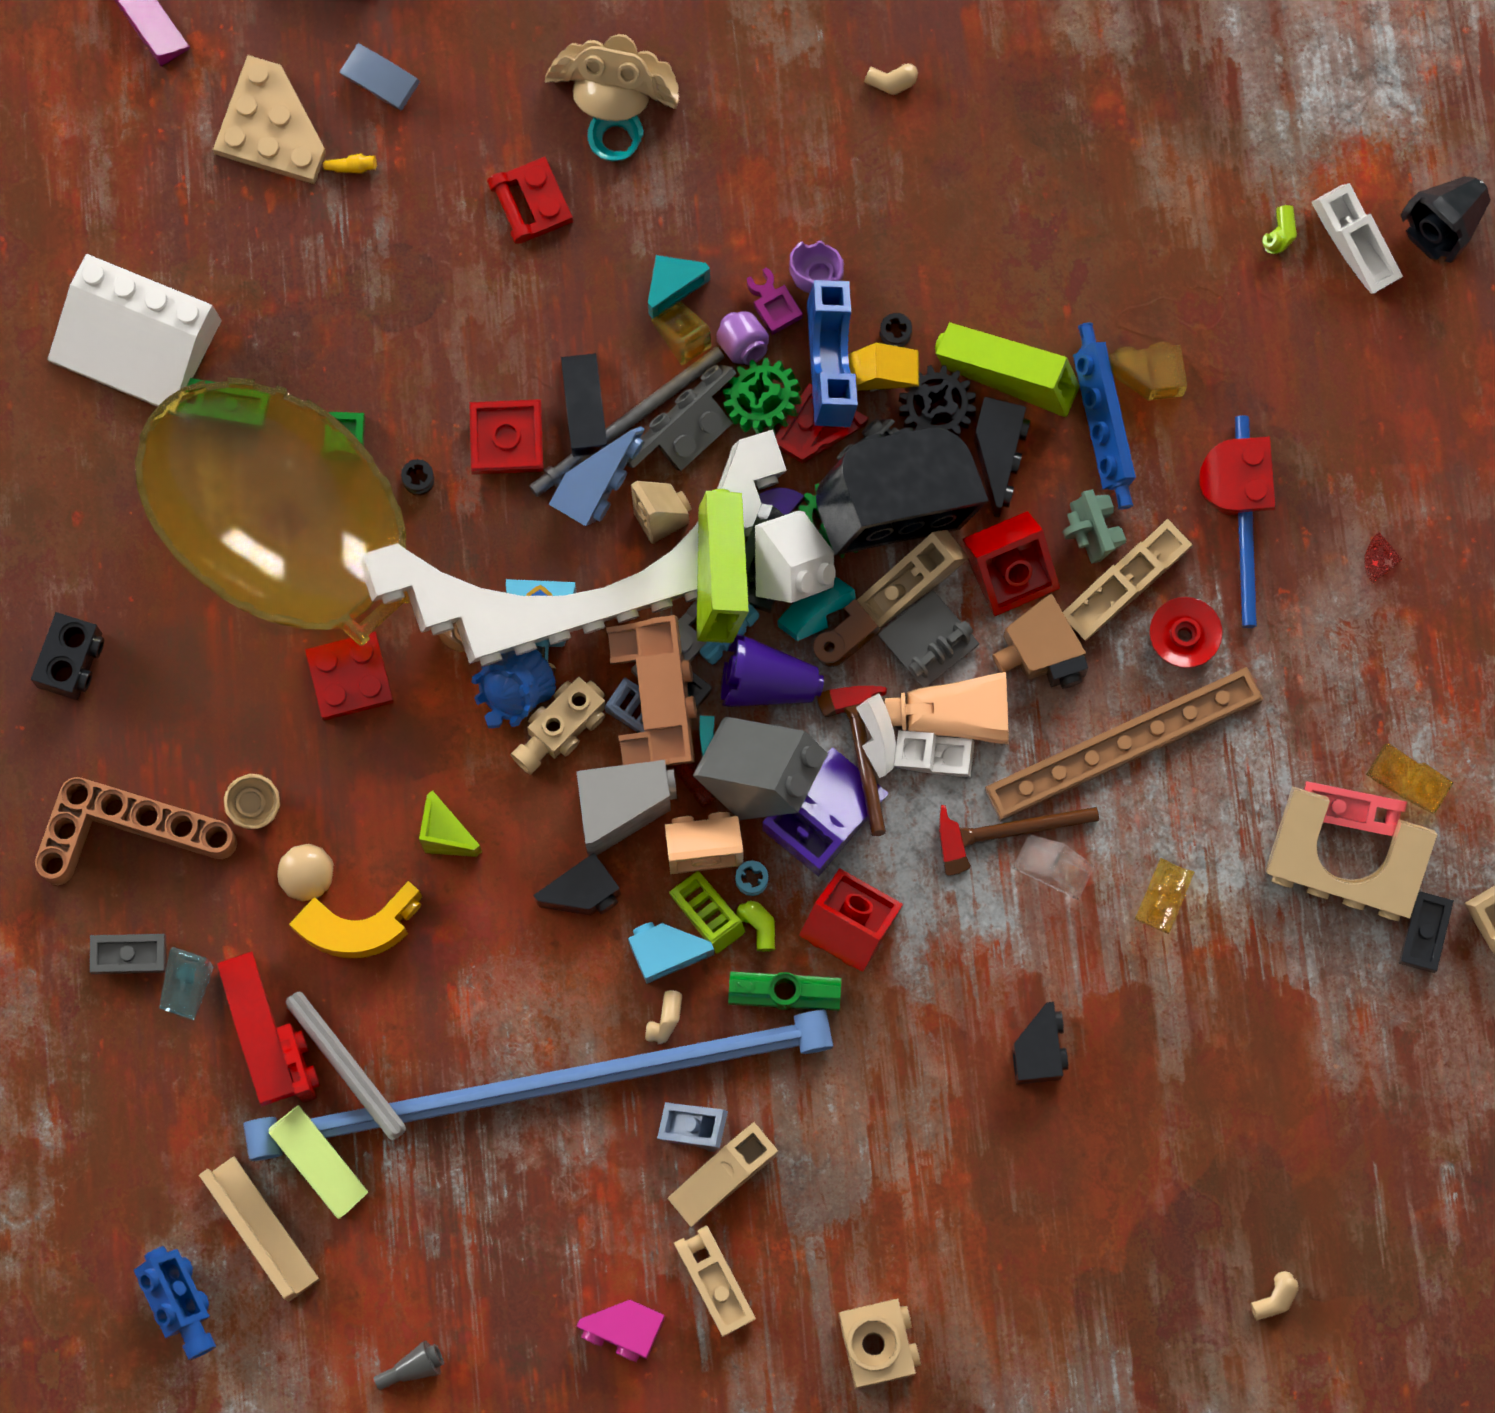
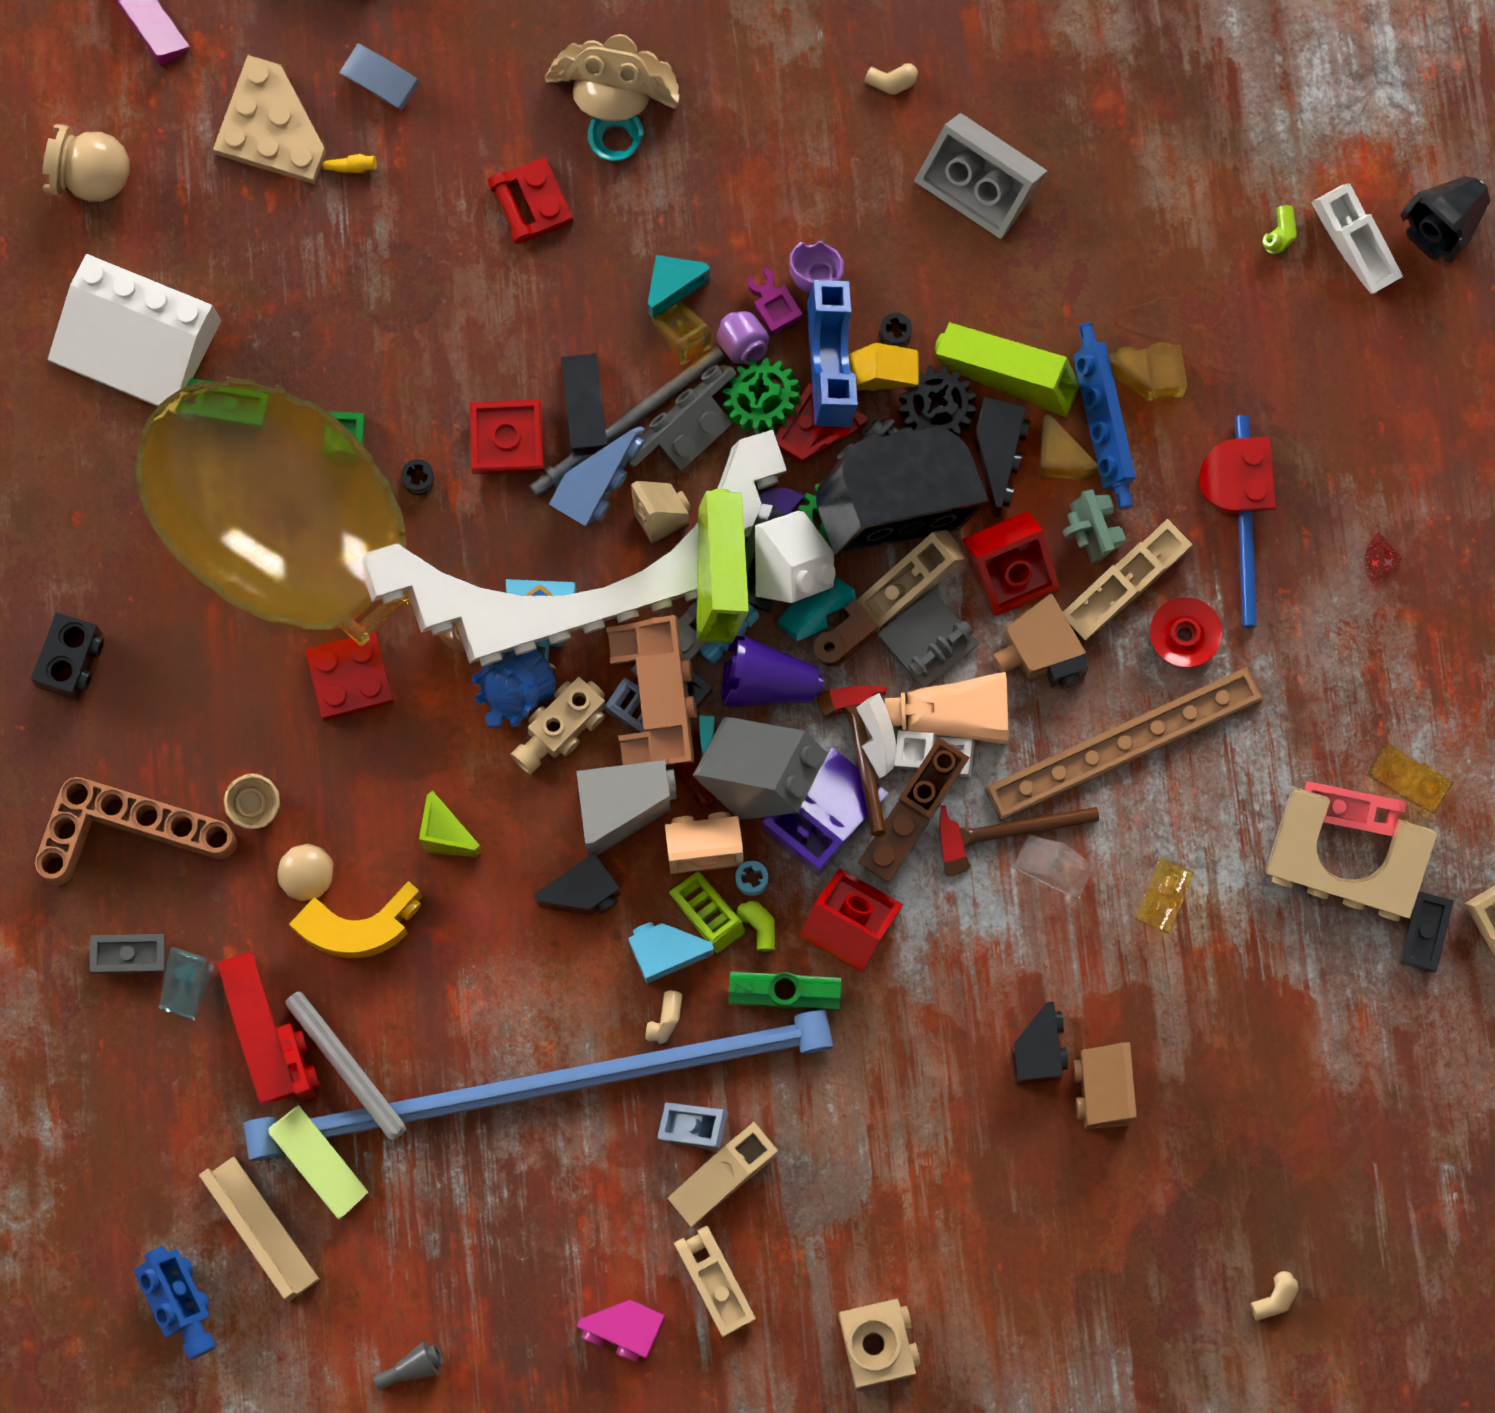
none -> tan tile [42,124,130,202]
none -> reddish brown slope [858,738,970,884]
none -> light grey slope [914,113,1047,239]
none -> clear yellow slope [1039,413,1098,480]
none -> medium nougat slope [1073,1042,1137,1129]

